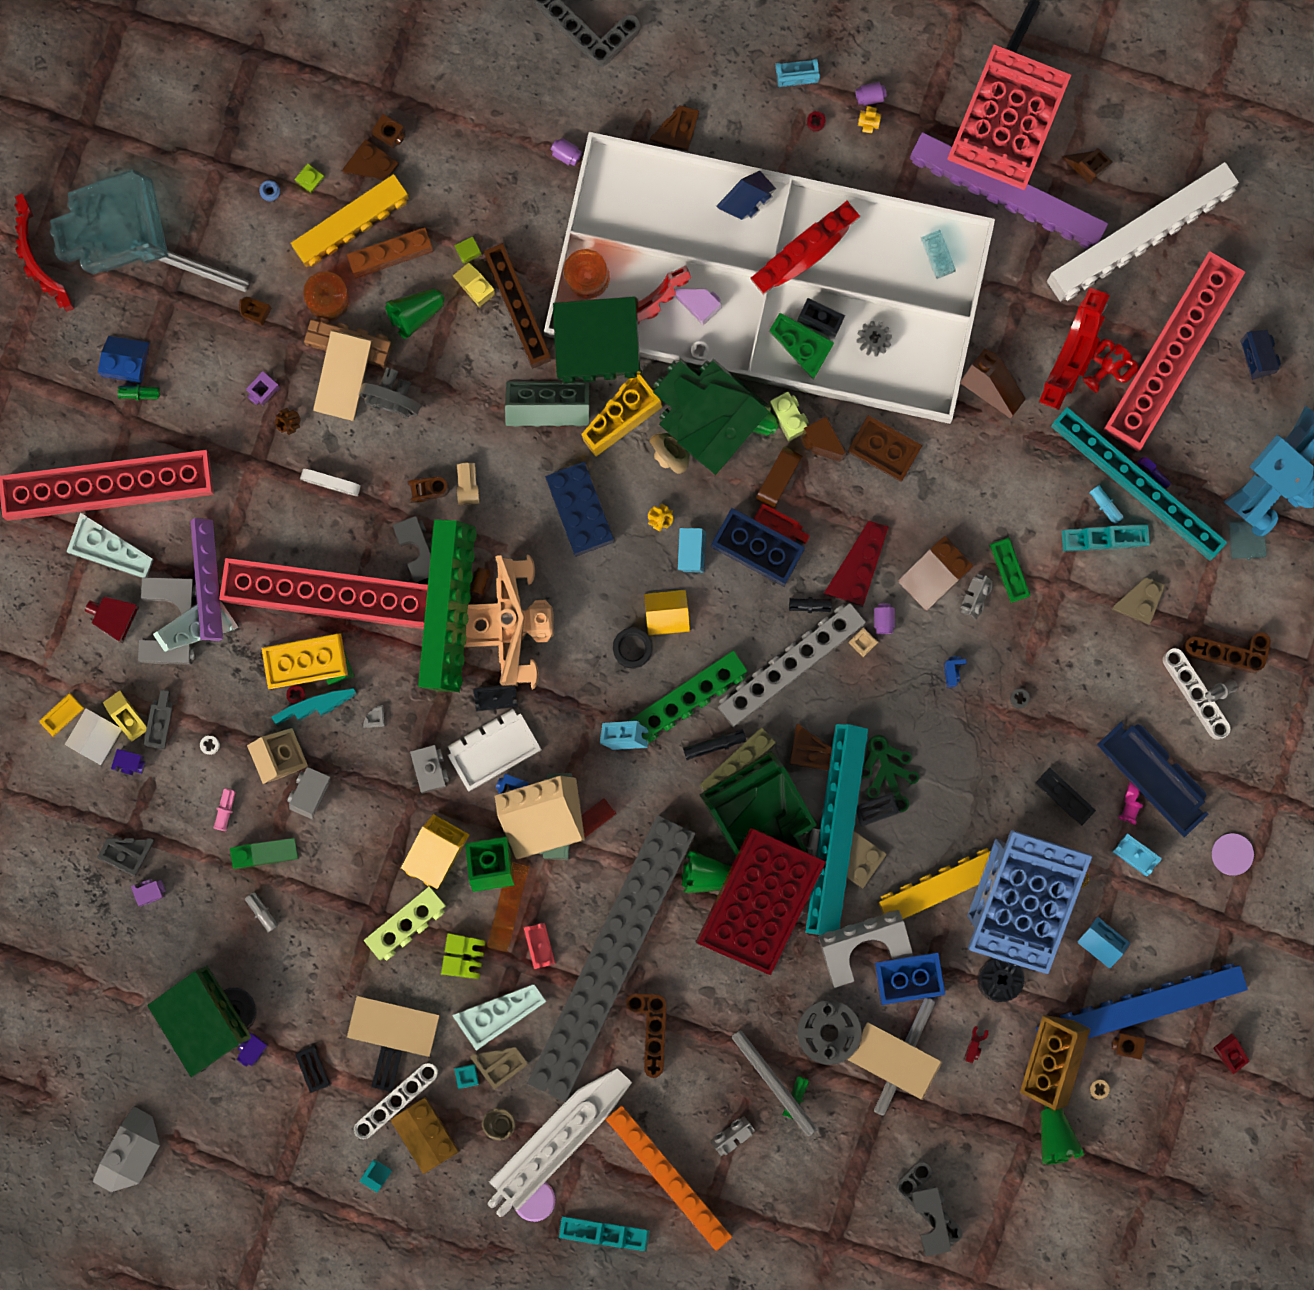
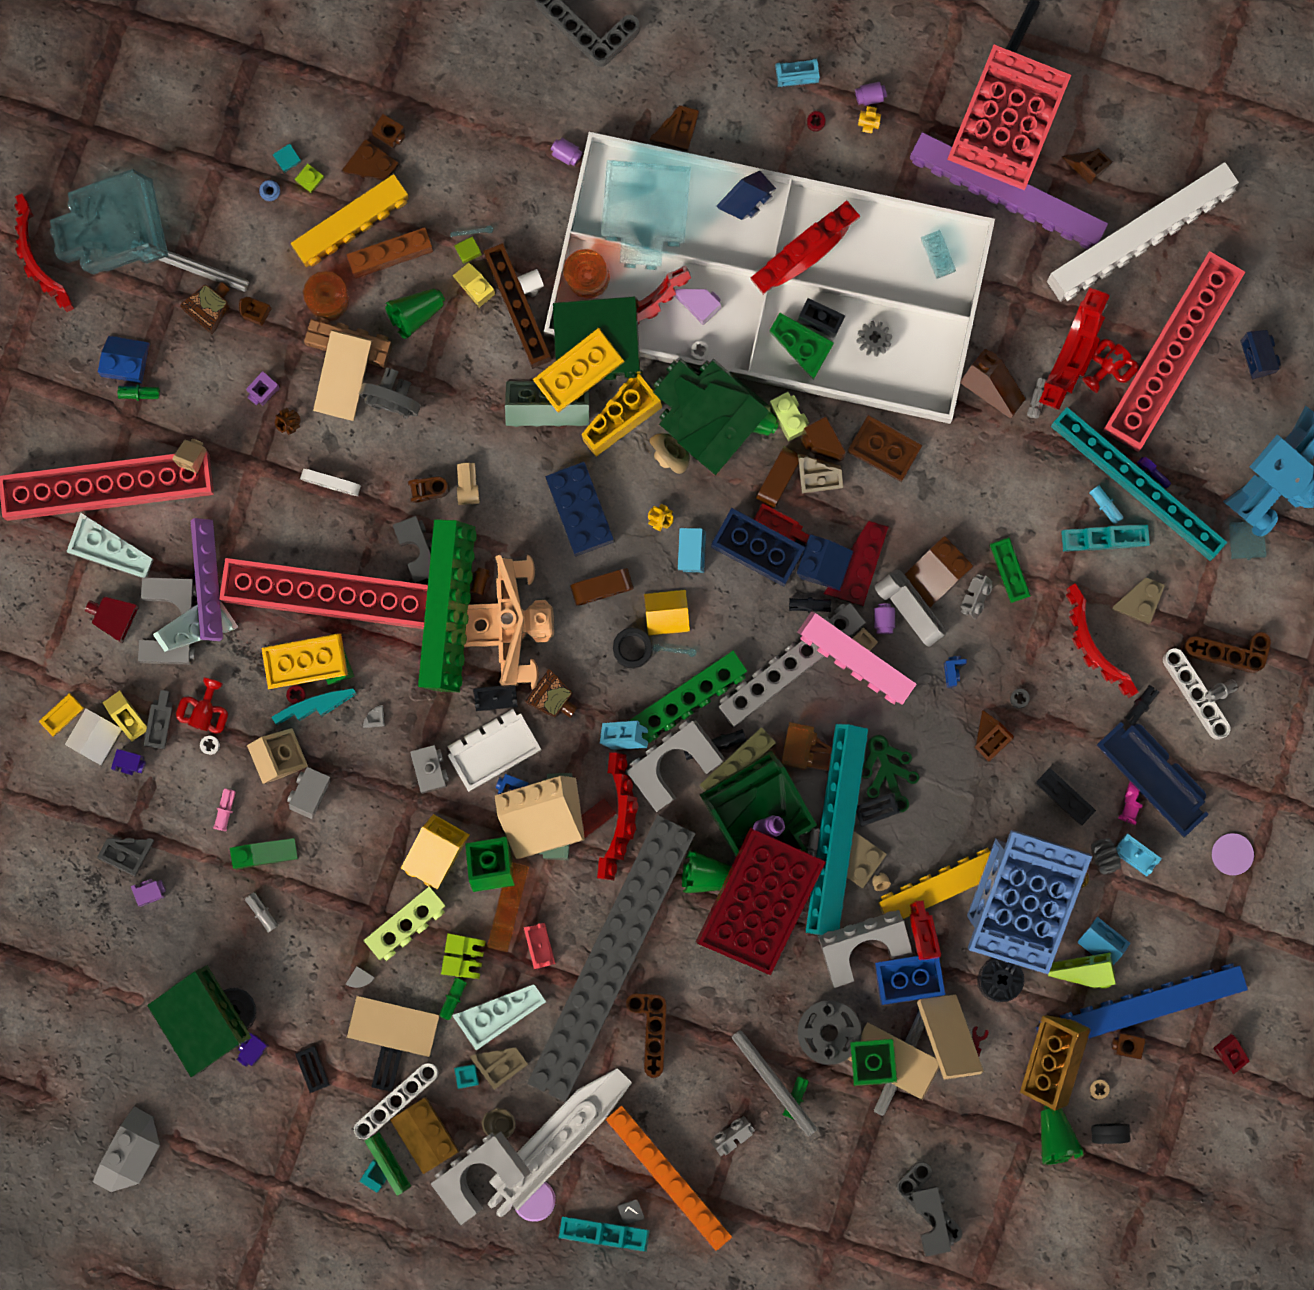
none -> tan slope [173,439,207,473]
none -> red piece [176,677,228,734]
none -> torso [180,282,230,334]
none -> teal tile [272,144,301,173]
none -> light grey tile [346,967,375,988]
none -> green tile [365,1132,411,1196]
none -> light grey arch [431,1132,531,1225]
none -> green axle [439,978,467,1020]
none -> clear light blue hinge [450,226,493,237]
none -> white piece [518,269,544,297]
none -> torso [525,669,578,718]
none -> yellow tile [533,328,625,413]
none -> reddish brown beam [570,568,634,606]
none -> red piece [597,752,638,881]
none -> clear light blue panel [601,160,691,270]
none -> dark grey slope [617,1198,645,1226]
none -> light grey arch [626,720,726,812]
none -> clear light blue hinge [653,644,696,657]
none -> medium lavender brick [753,815,785,837]
none -> clear orange brick [781,722,817,770]
none -> dark blue slope [797,534,854,591]
none -> bright pink brick [797,611,916,705]
none -> dark tan wing [798,454,843,493]
none -> green brick [850,1039,897,1086]
none -> tan hinge [873,873,891,891]
none -> light grey beam [875,569,946,647]
none -> red hinge [910,900,941,960]
none -> tan tile [917,995,983,1079]
none -> reddish brown slope [975,710,1014,762]
none -> light grey axle [1027,378,1046,419]
none -> lime slope [1048,953,1115,988]
none -> red piece [1066,583,1139,698]
none -> dark grey gear [1091,838,1121,875]
none -> black tyre [1091,1123,1130,1144]
none -> black pin [1124,685,1160,726]

